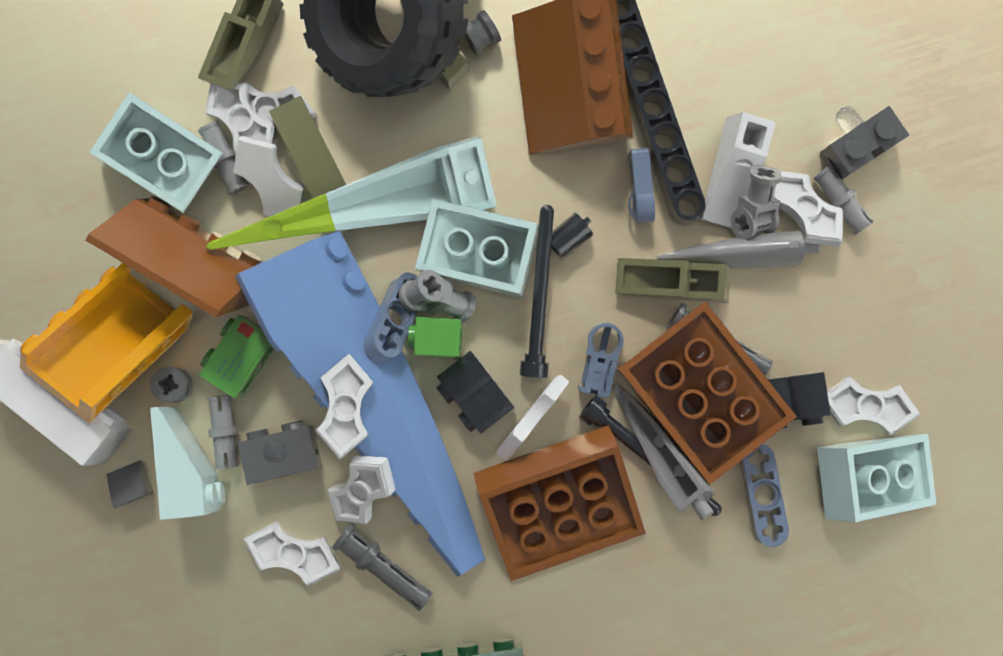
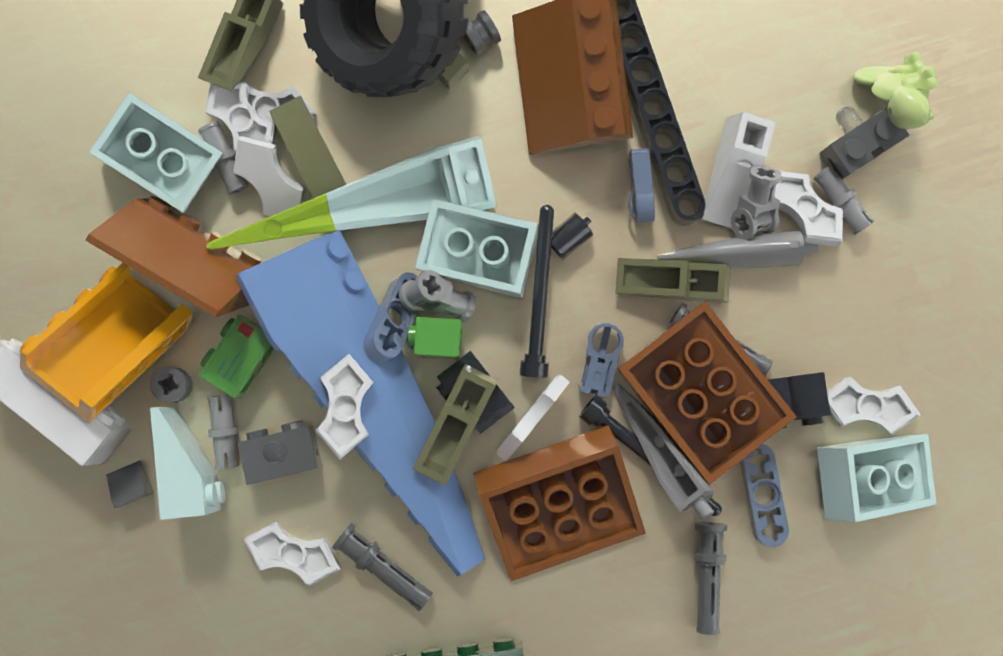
white tile [328,455,396,524] -> none
none -> olive slope [413,364,498,486]
none -> dark grey pin [694,522,728,635]
none -> yellowish green animal [853,51,938,129]

